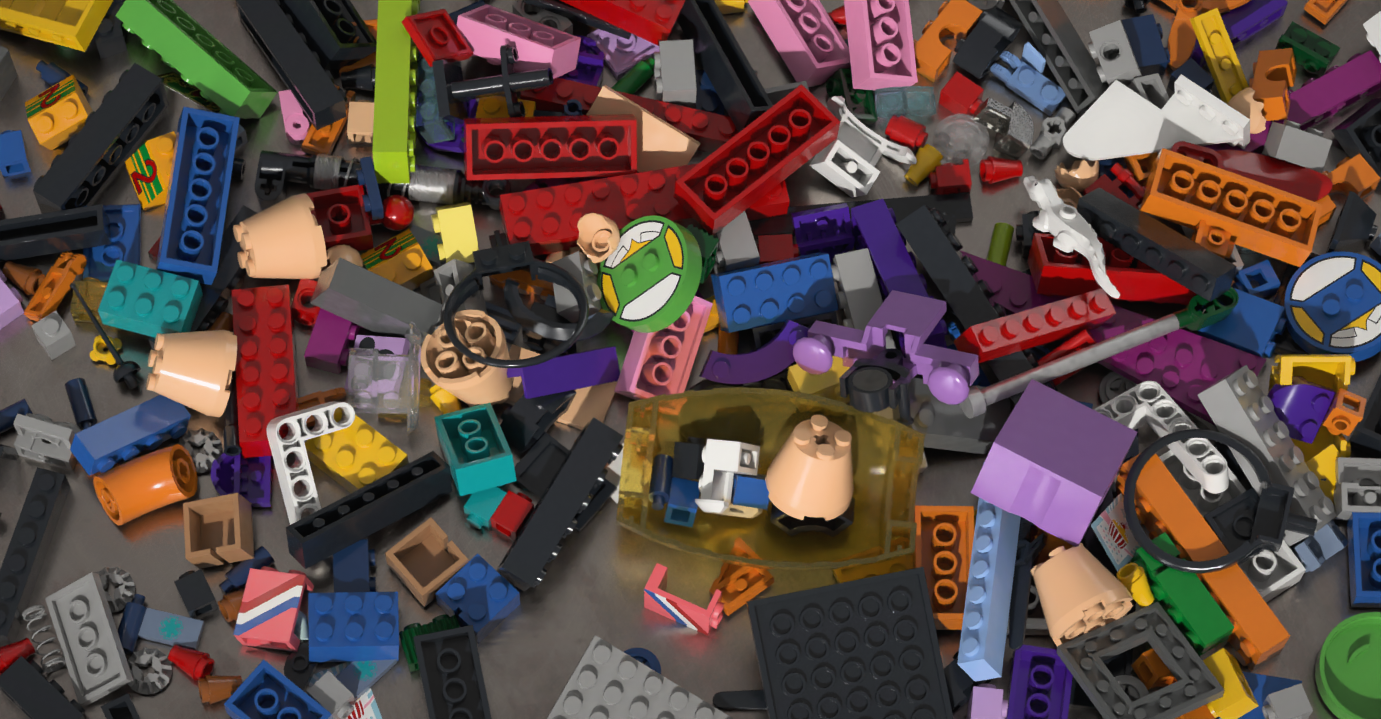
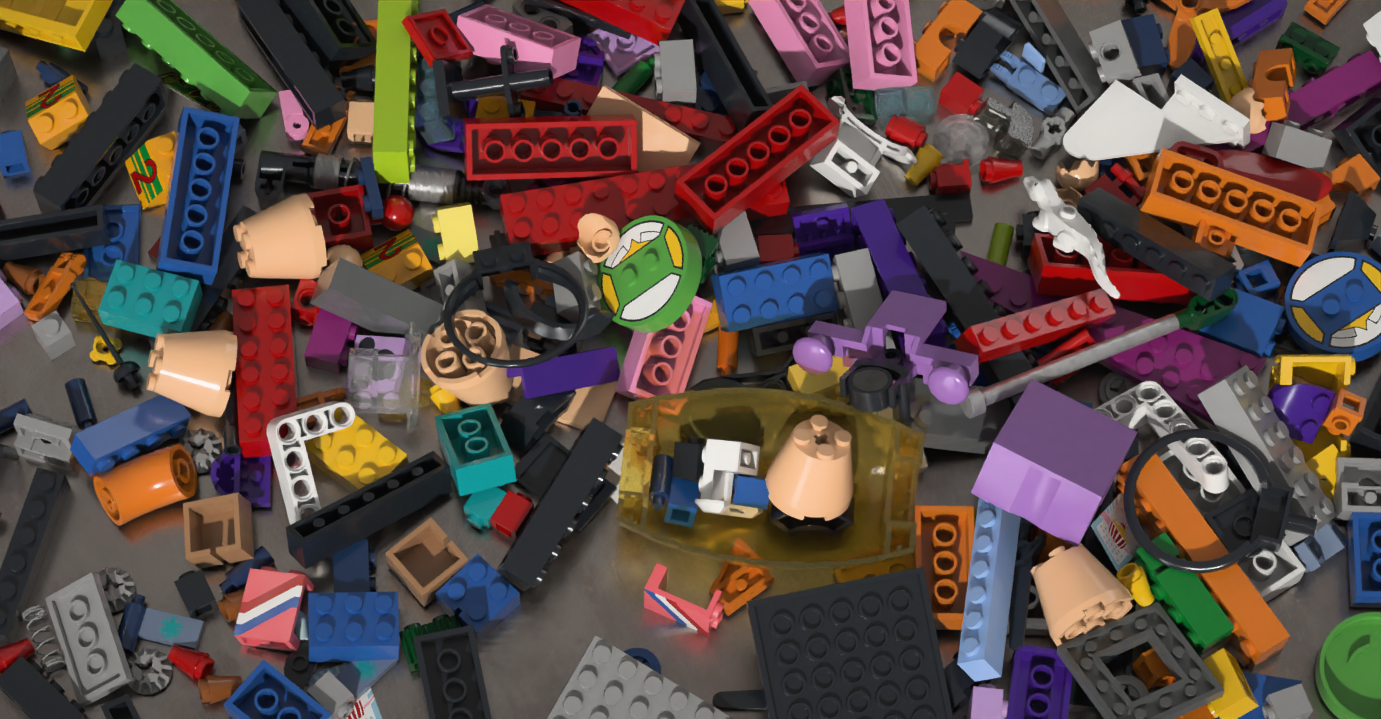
dark purple brick [699,319,810,384] -> none

